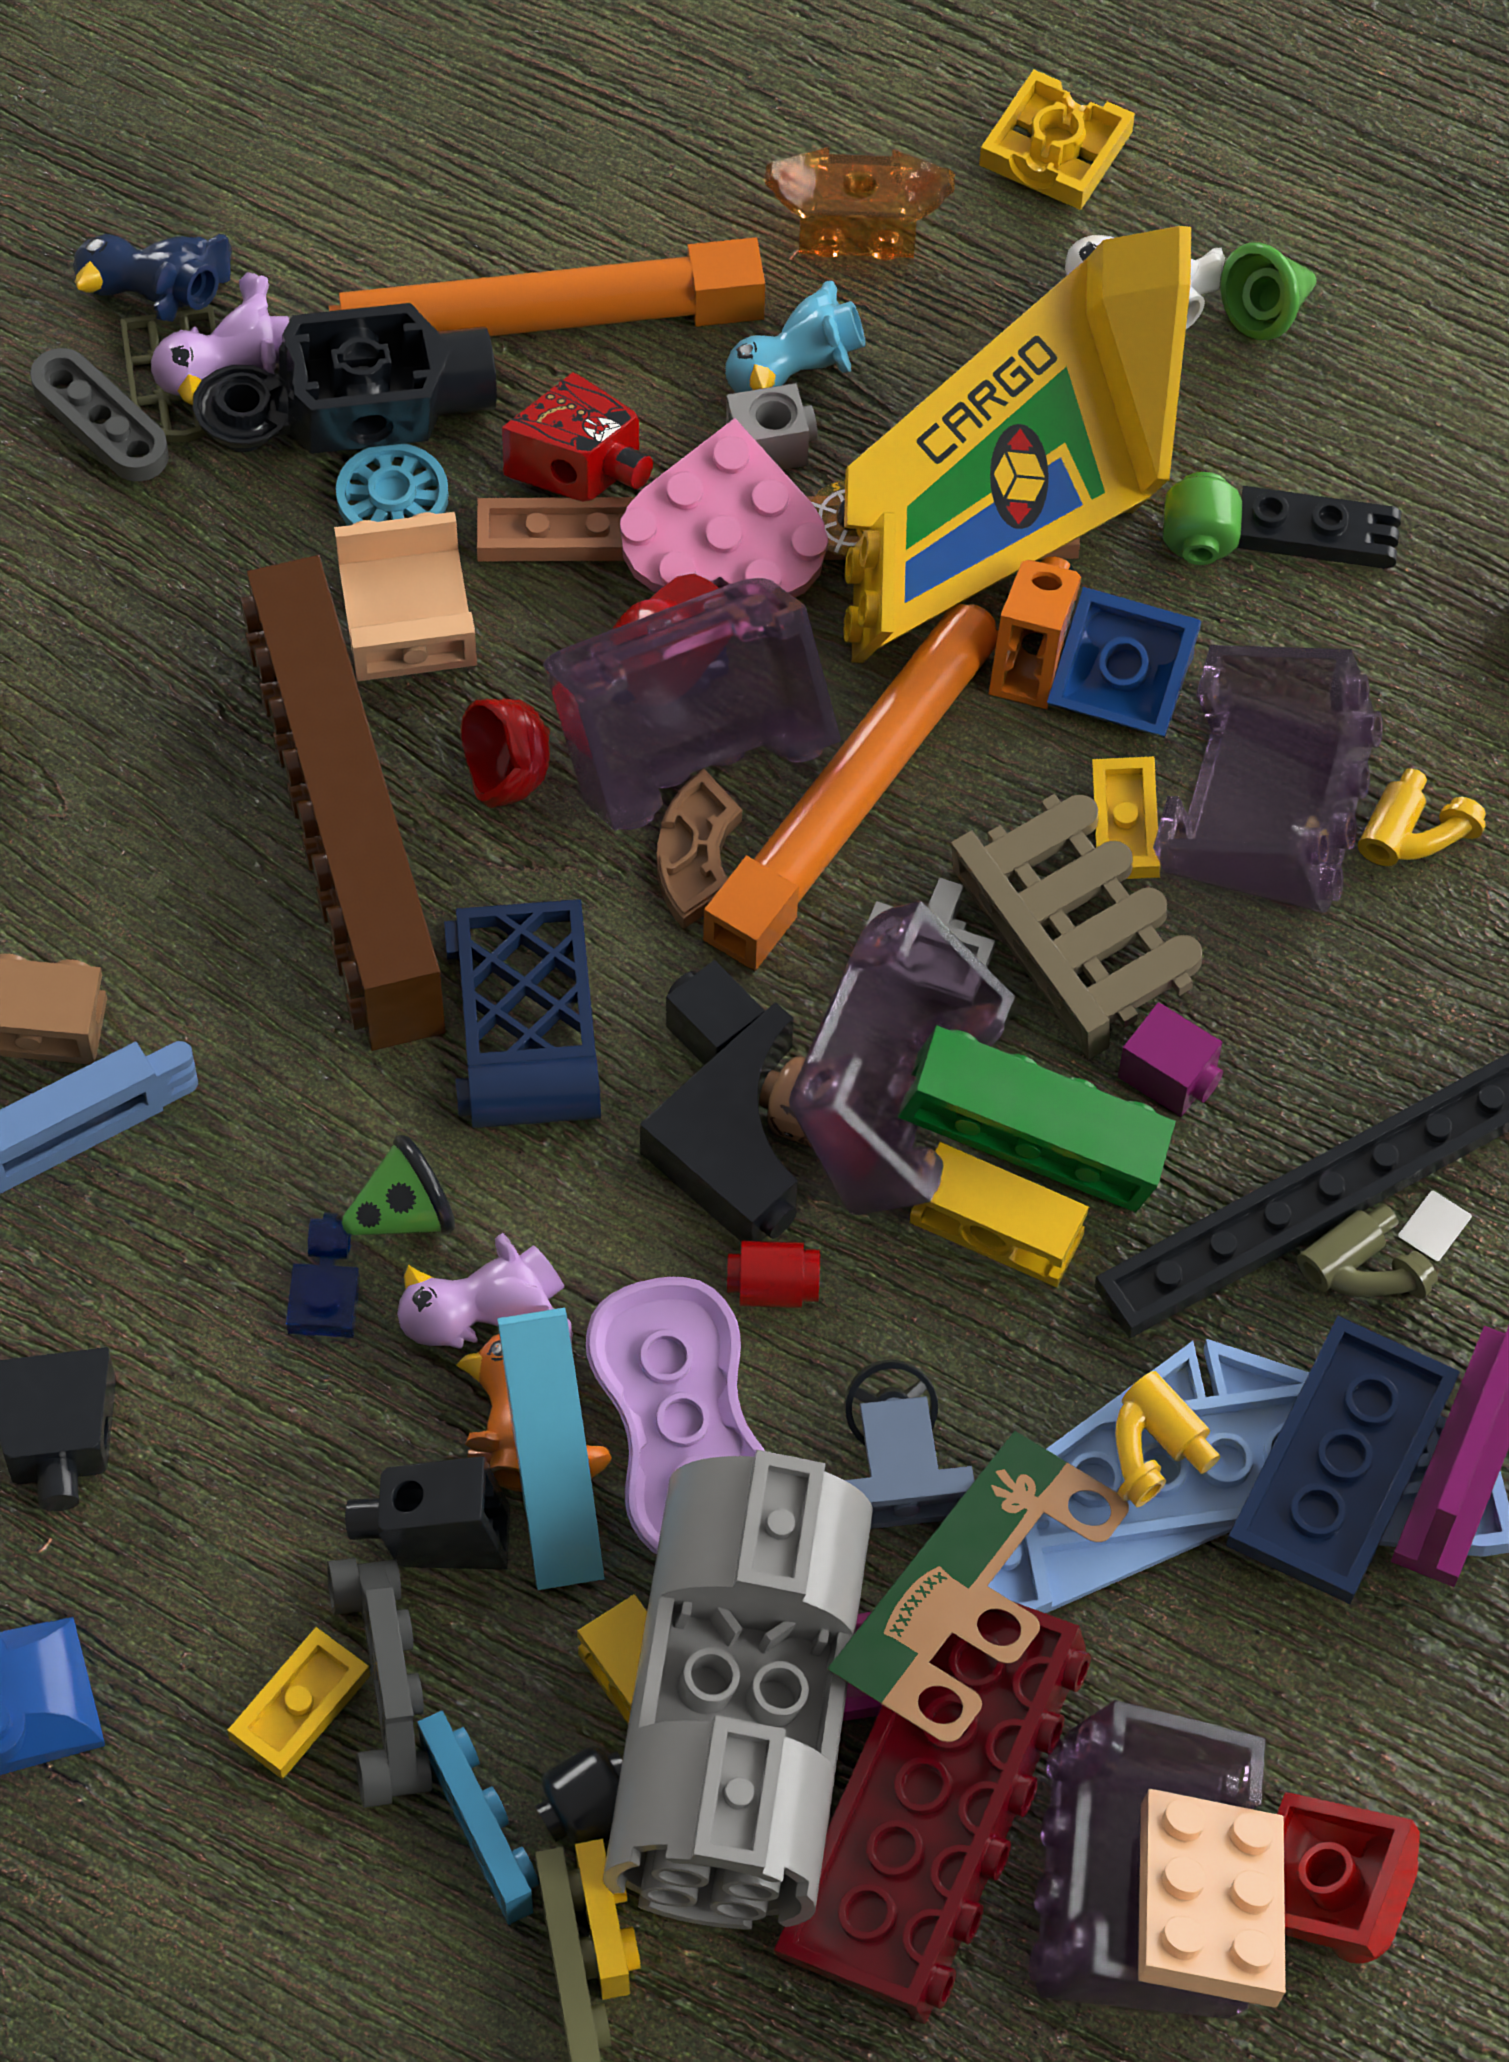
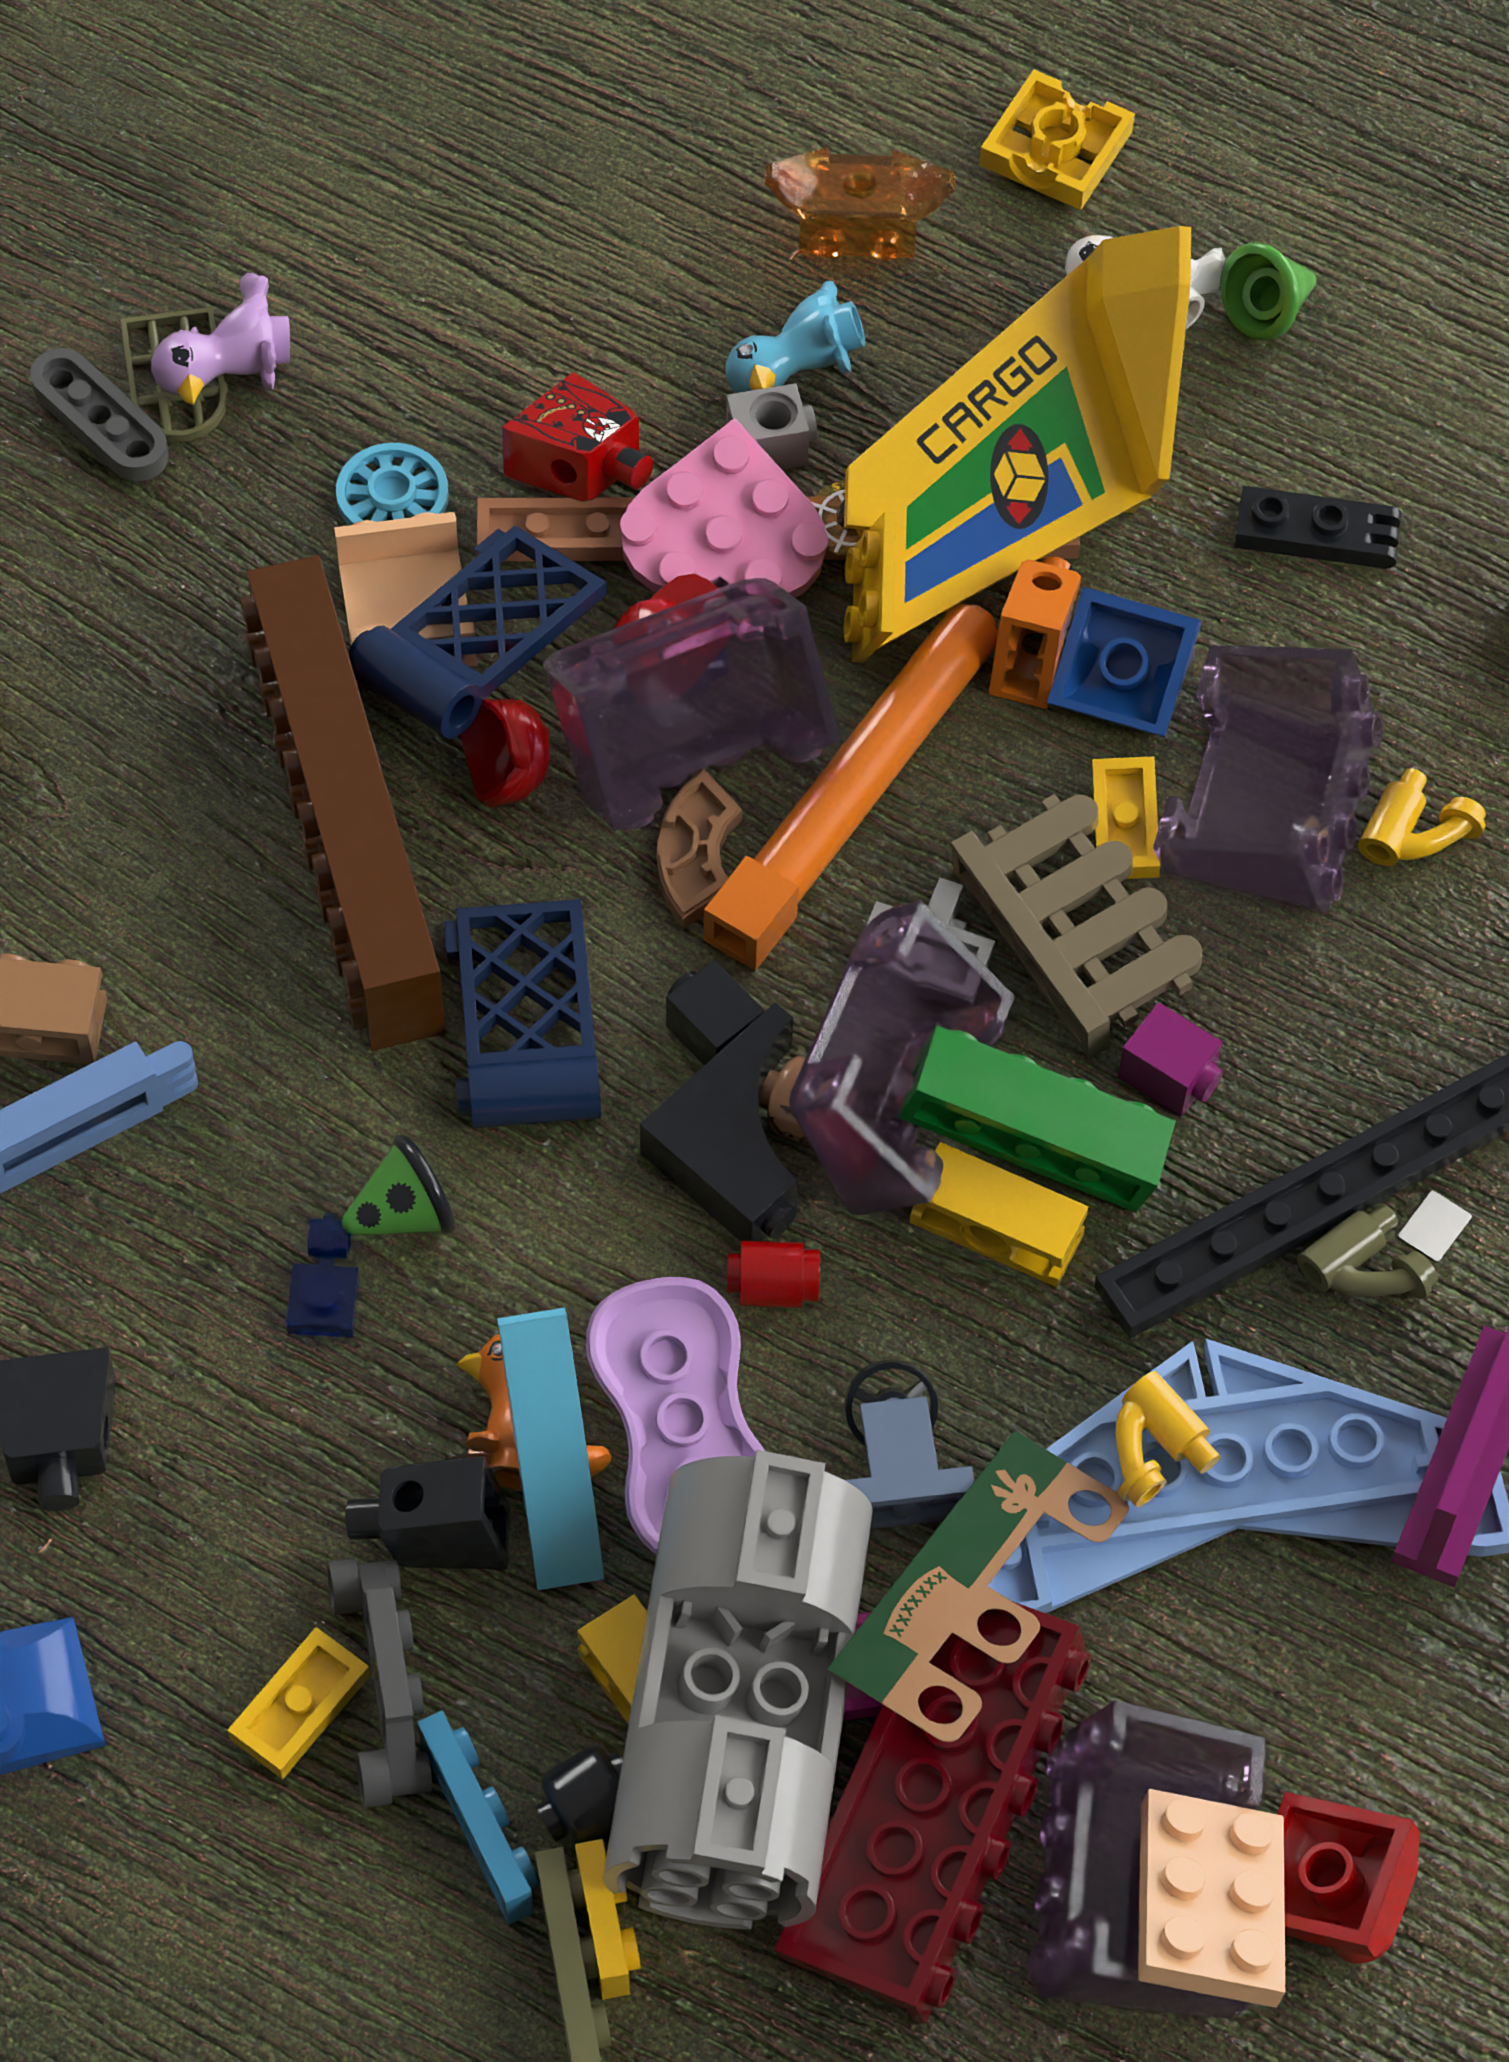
dark blue animal [73,234,232,322] -> none
black brick [193,303,497,454] -> none
orange brick [329,237,765,336] -> none
lavender animal [397,1233,573,1352] -> none
bright green head [1162,472,1242,565] -> none
dark blue plate [1226,1316,1460,1604] -> none
none -> dark blue piece [349,525,607,739]

